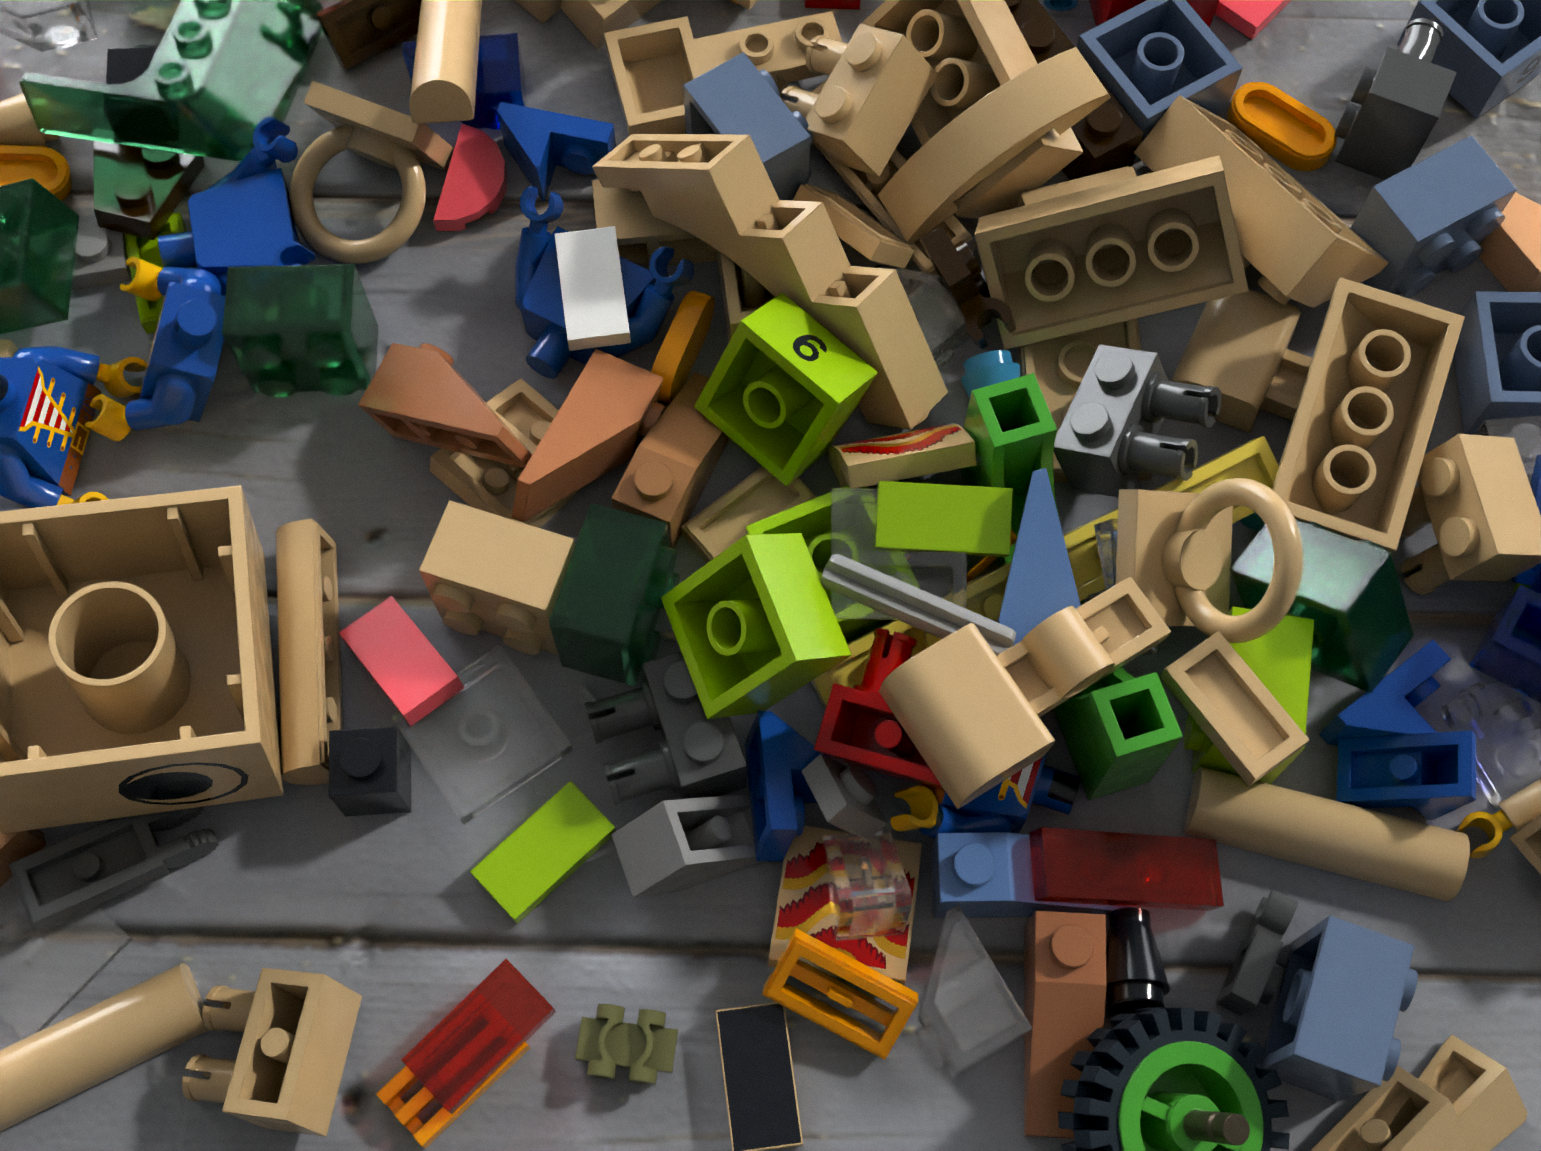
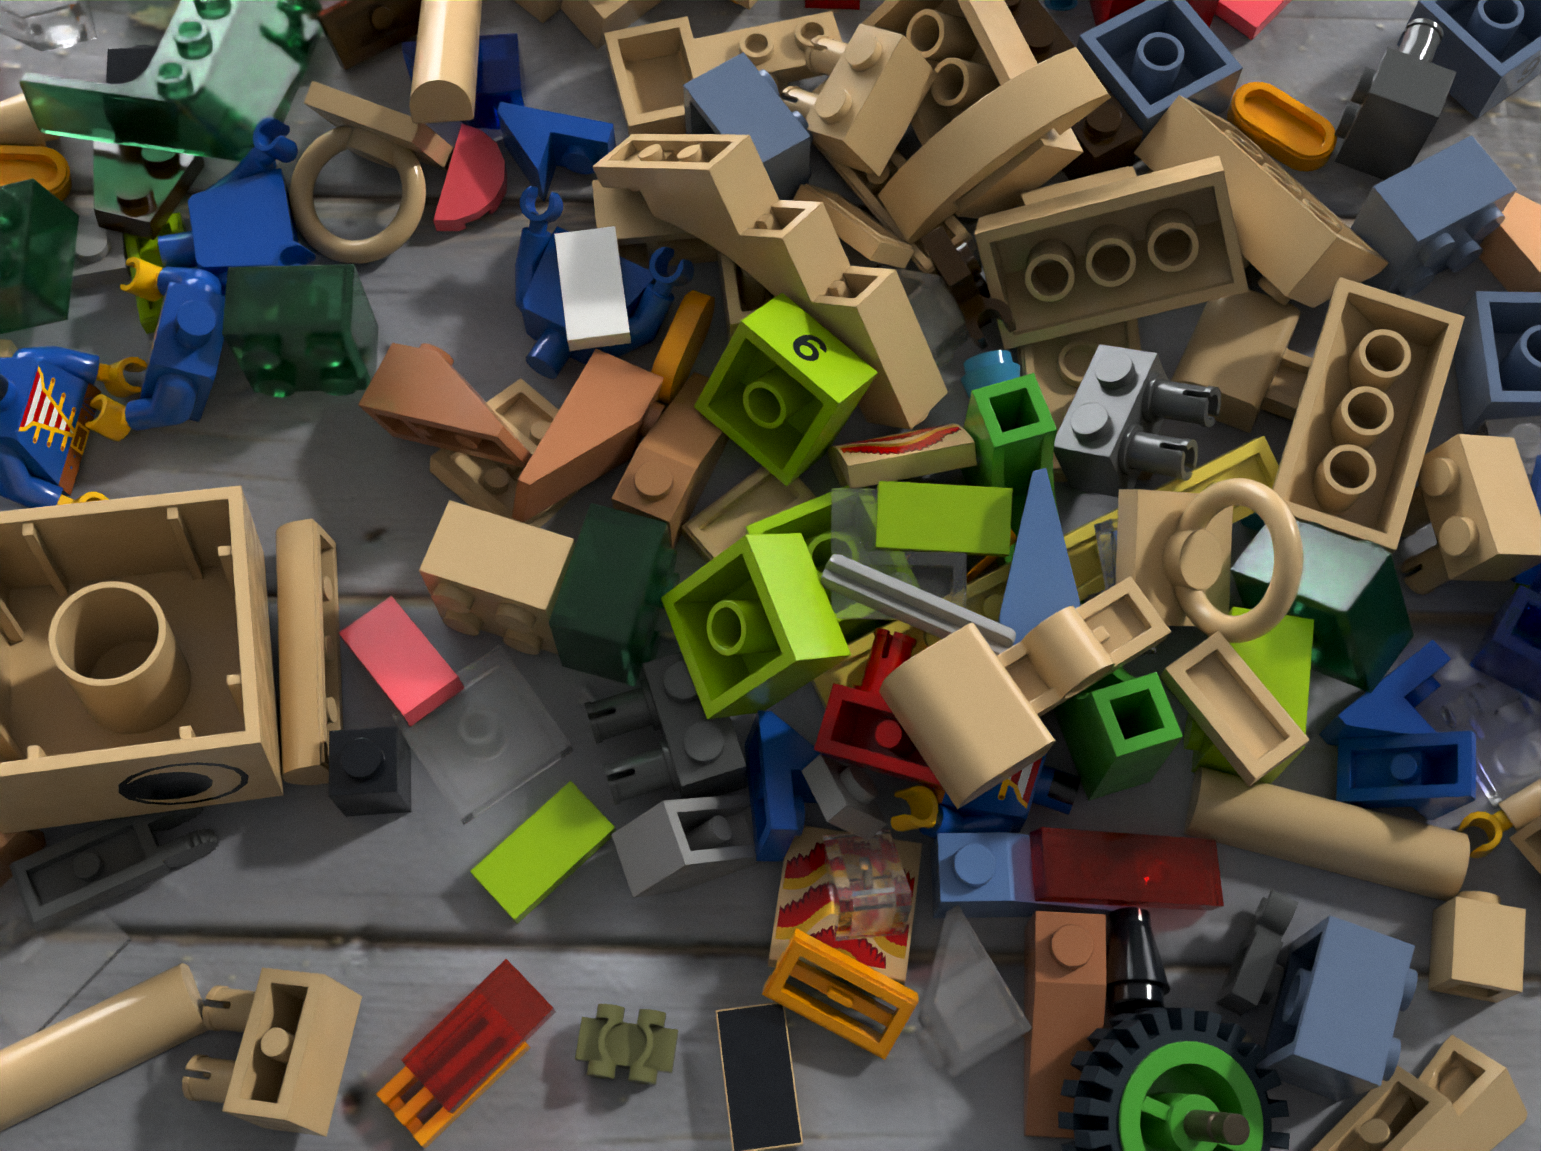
none -> tan brick [1428,891,1526,1003]

